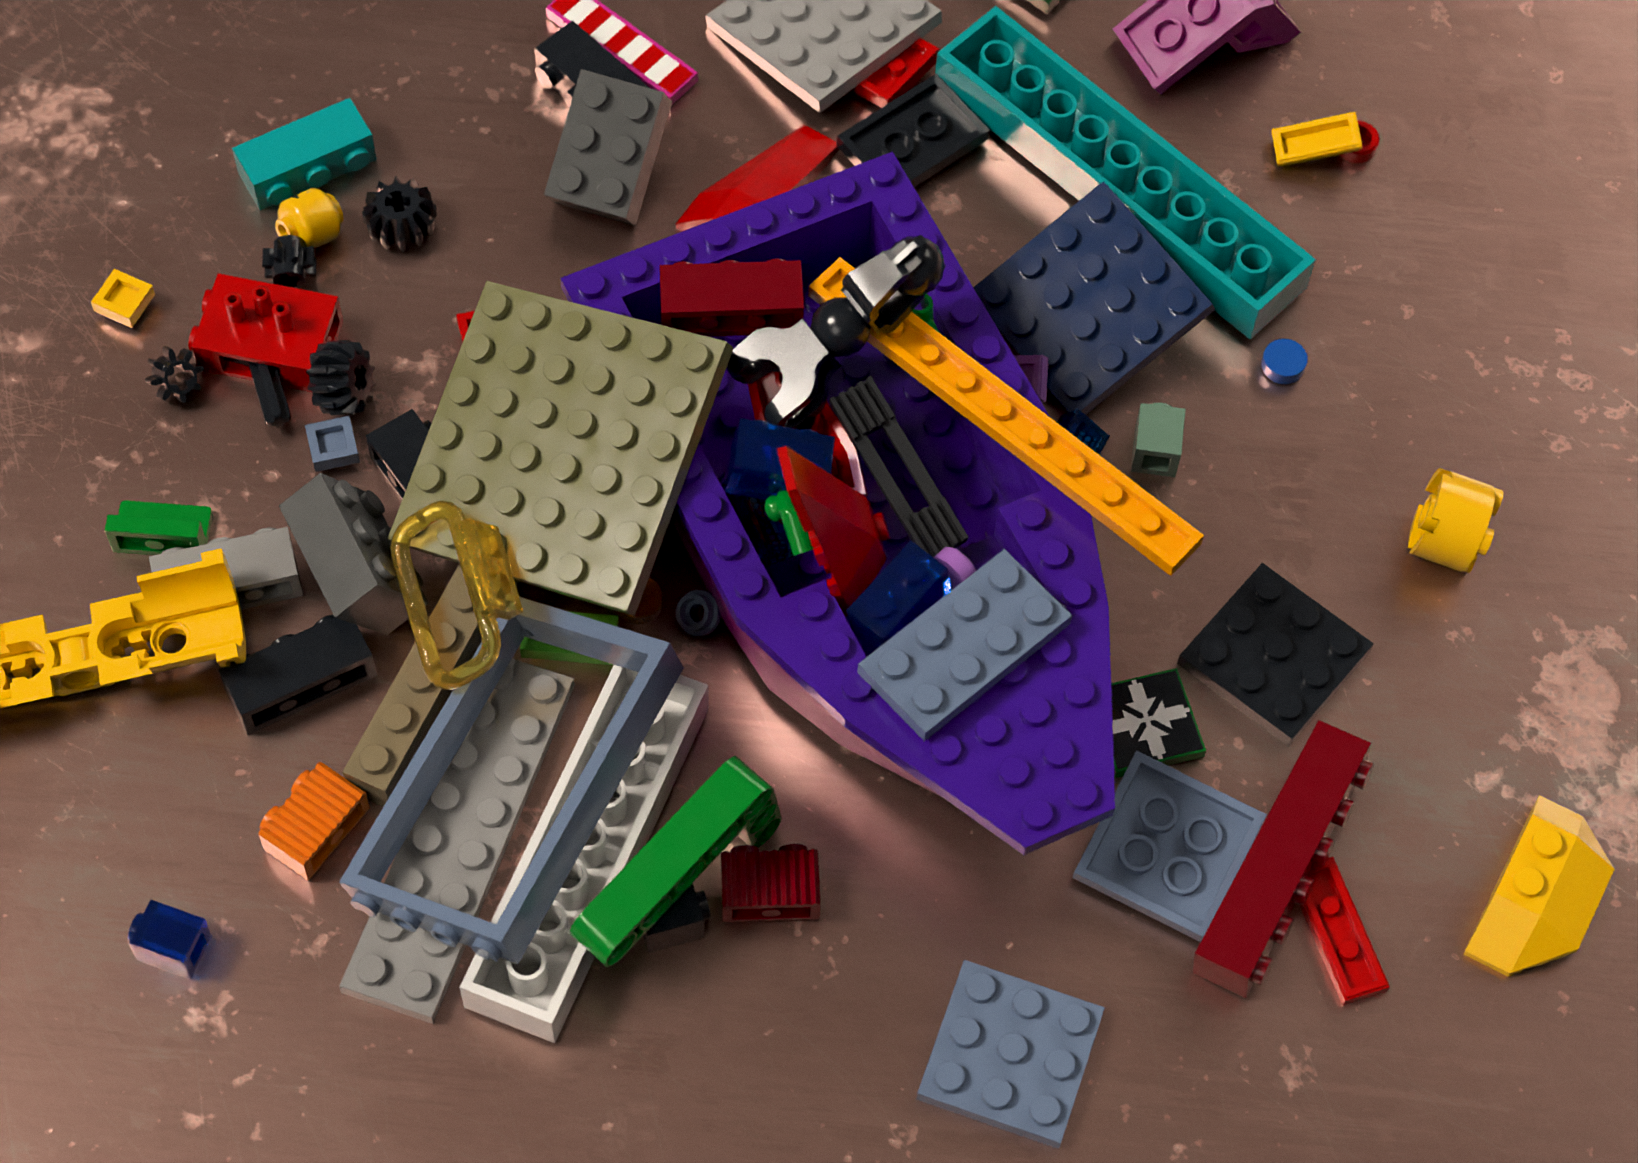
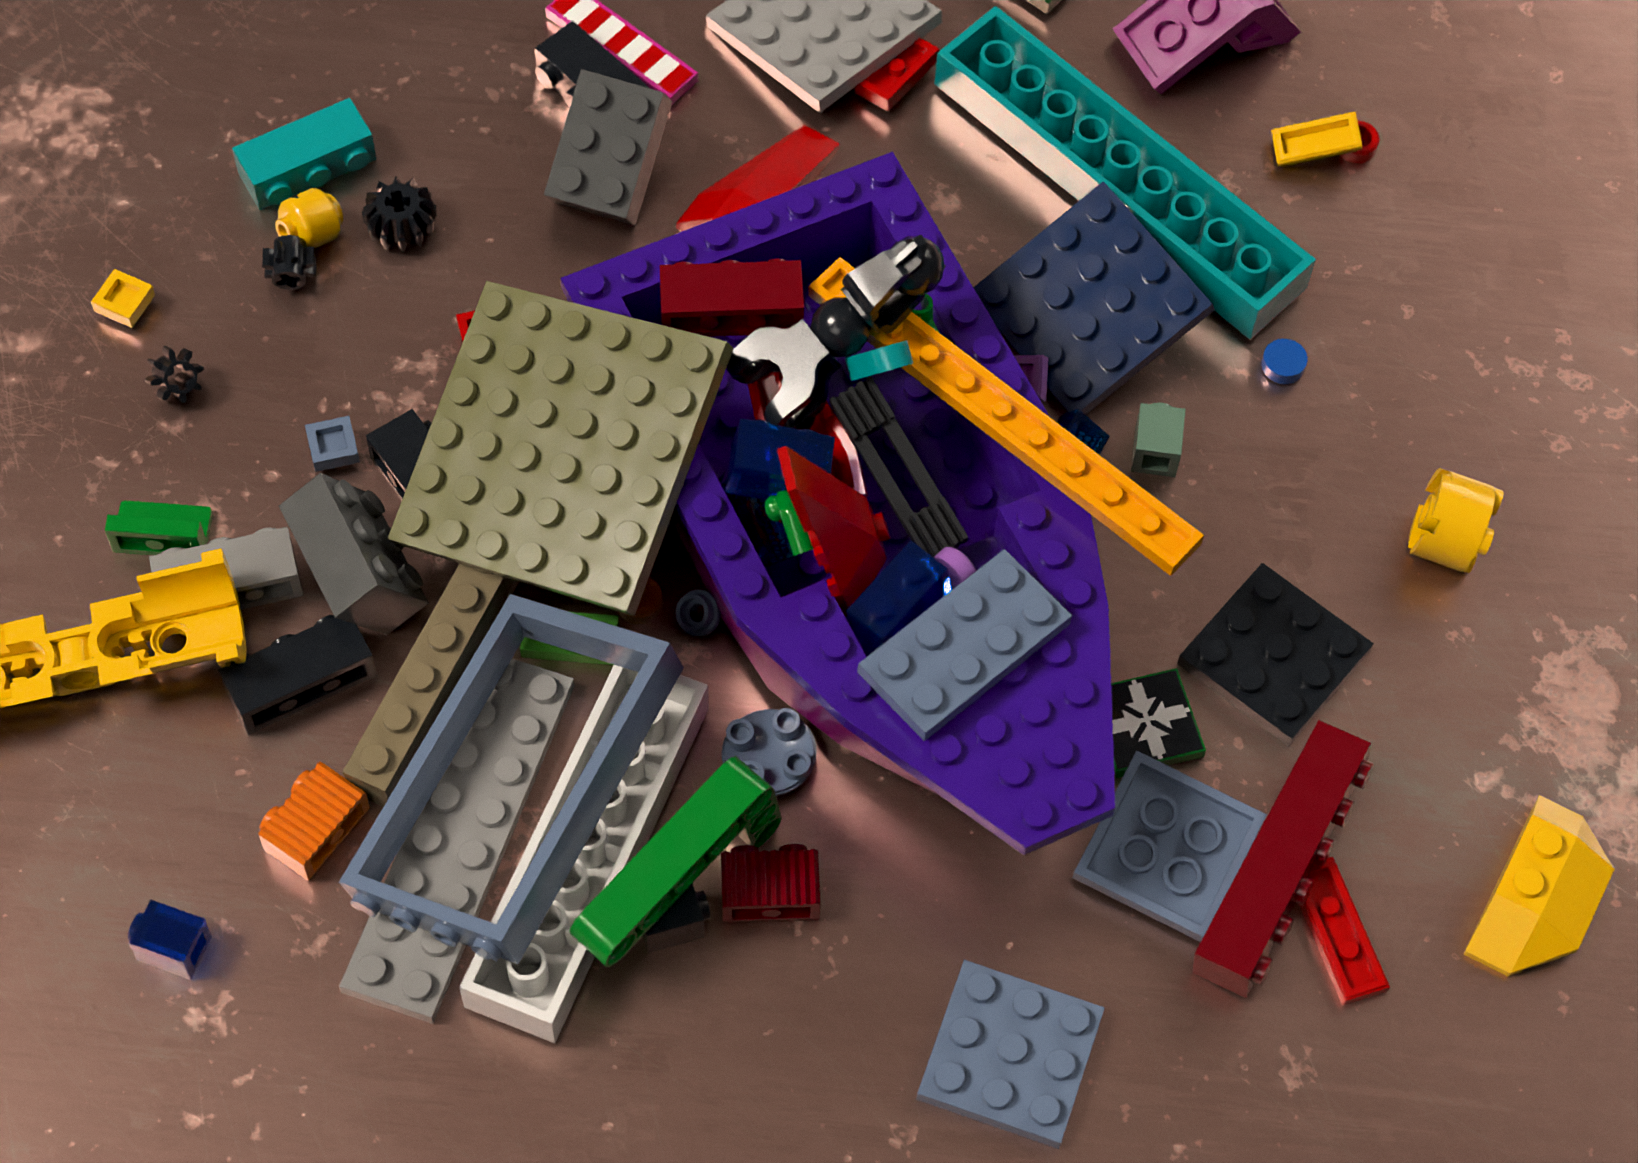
red piece [188,273,343,428] -> none
black gear [306,340,376,416] -> none
clear yellow bar [391,501,524,690] -> none
black plate [836,74,990,187] -> none
none -> sand blue dish [722,708,817,796]
none -> teal beam [845,340,914,381]

